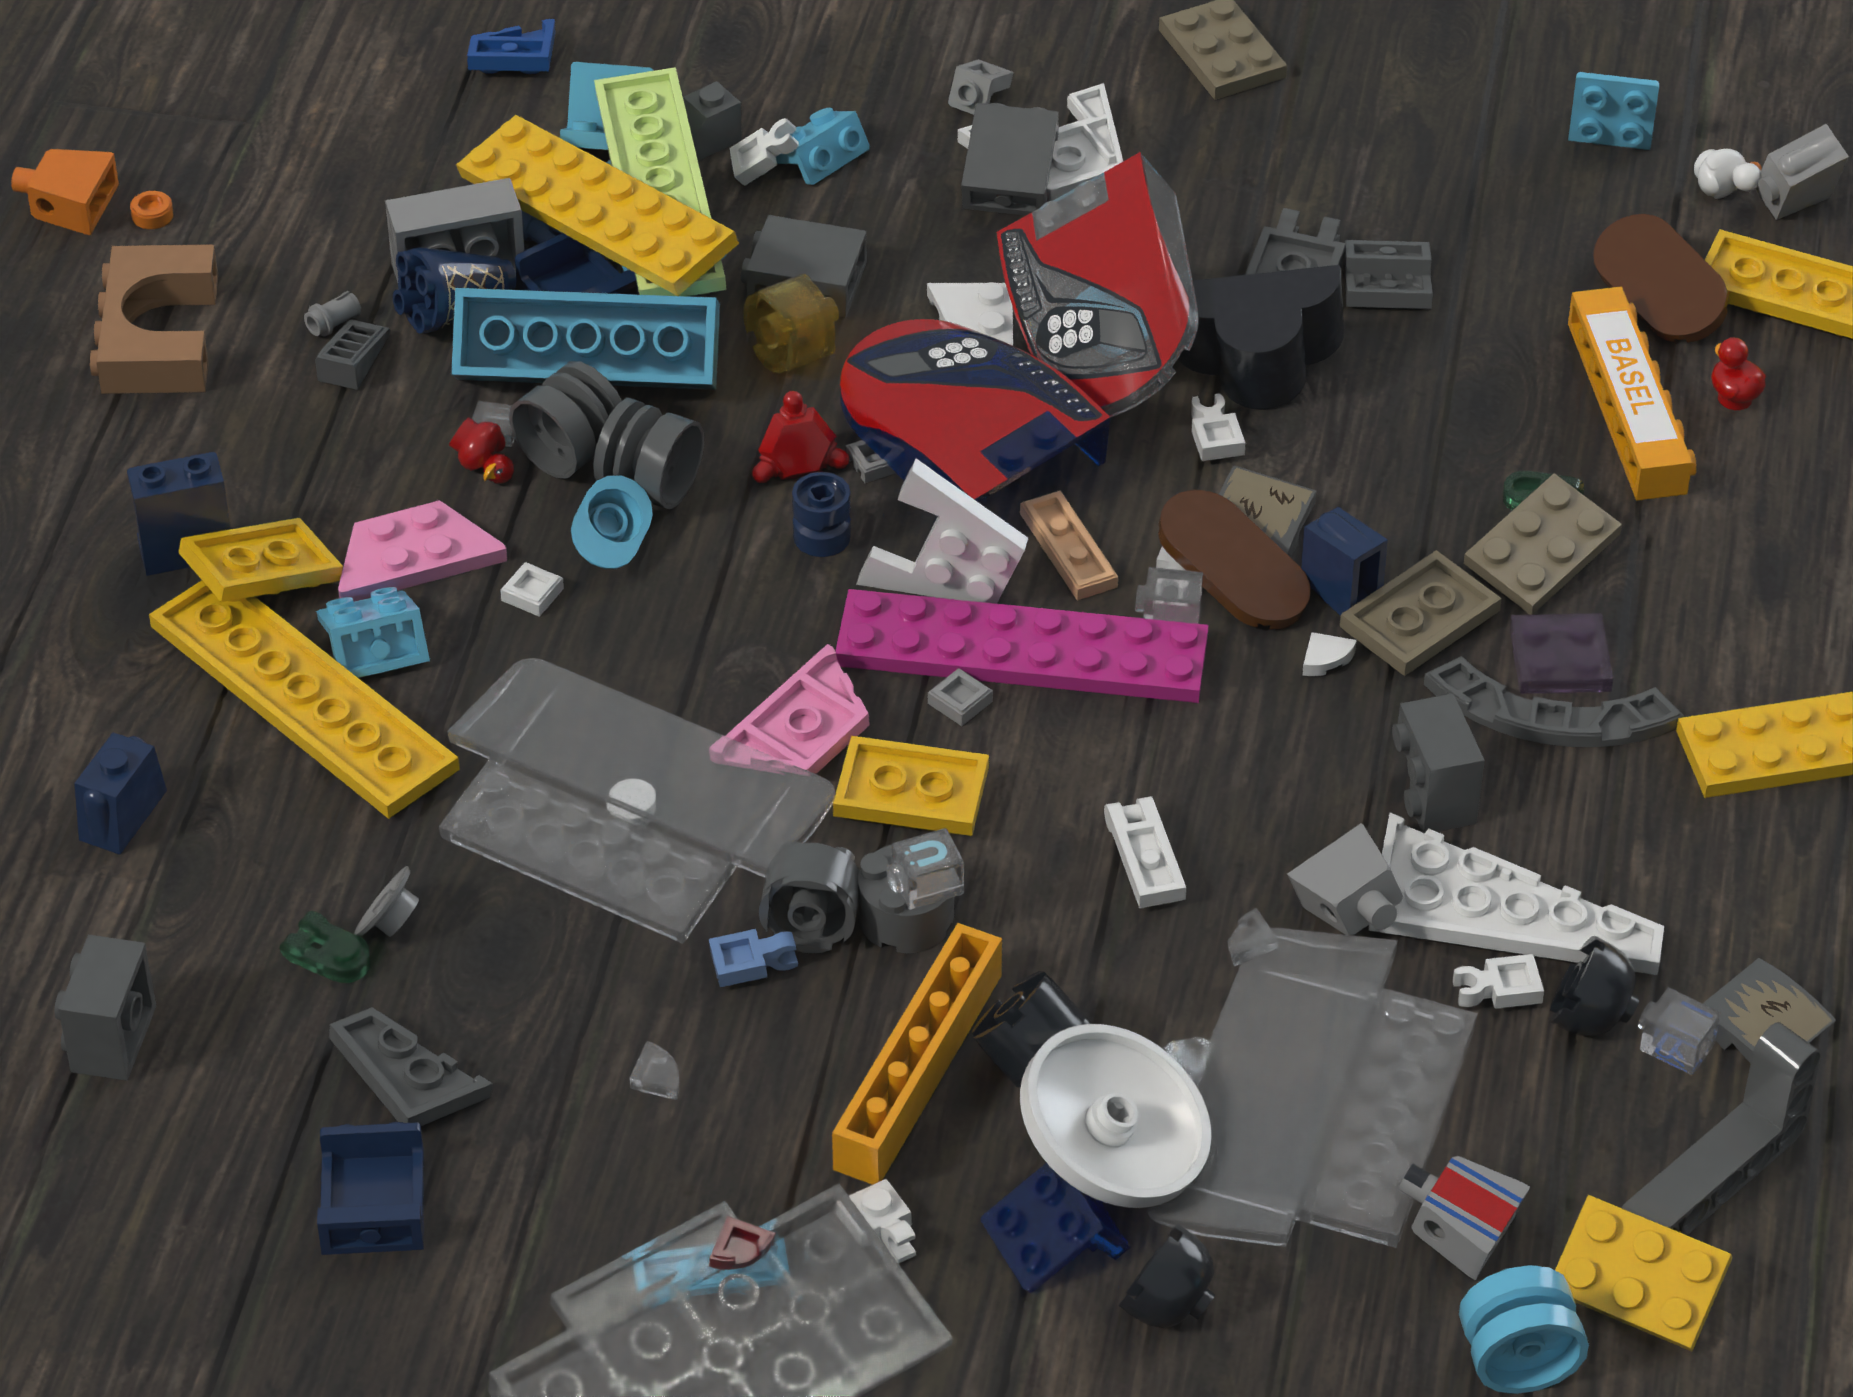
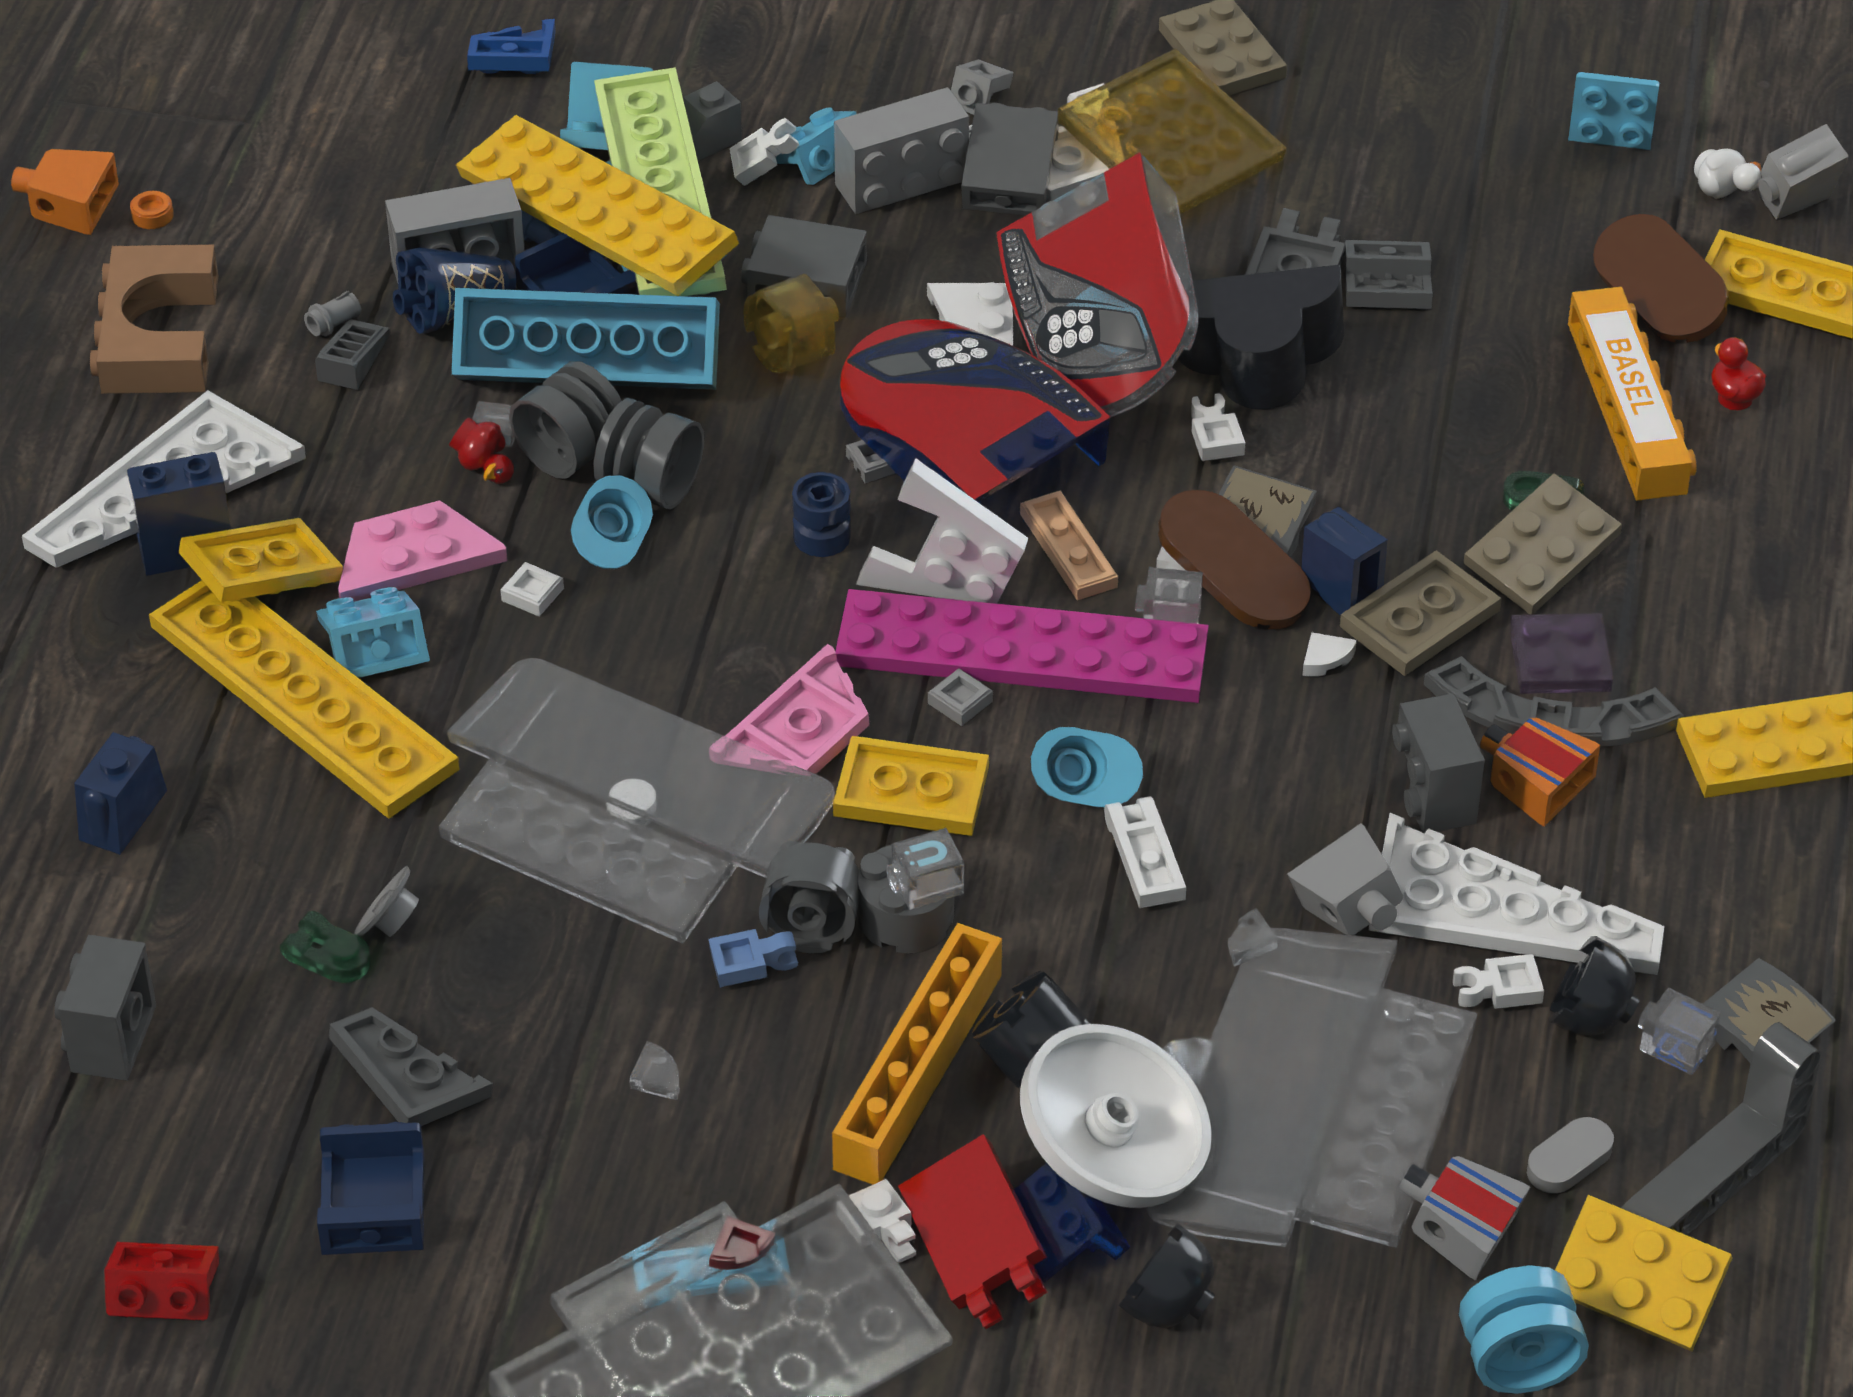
red rock [752,391,849,483] -> none
none -> white wing [22,390,306,568]
none -> red bracket [104,1242,219,1320]
none -> light grey brick [834,87,969,214]
none -> red tile [898,1134,1047,1329]
none -> medium azure piece [1031,727,1143,807]
none -> clear yellow plate [1058,48,1287,221]
none -> orange torso [1480,718,1600,826]
none -> light grey tile [1527,1117,1614,1193]

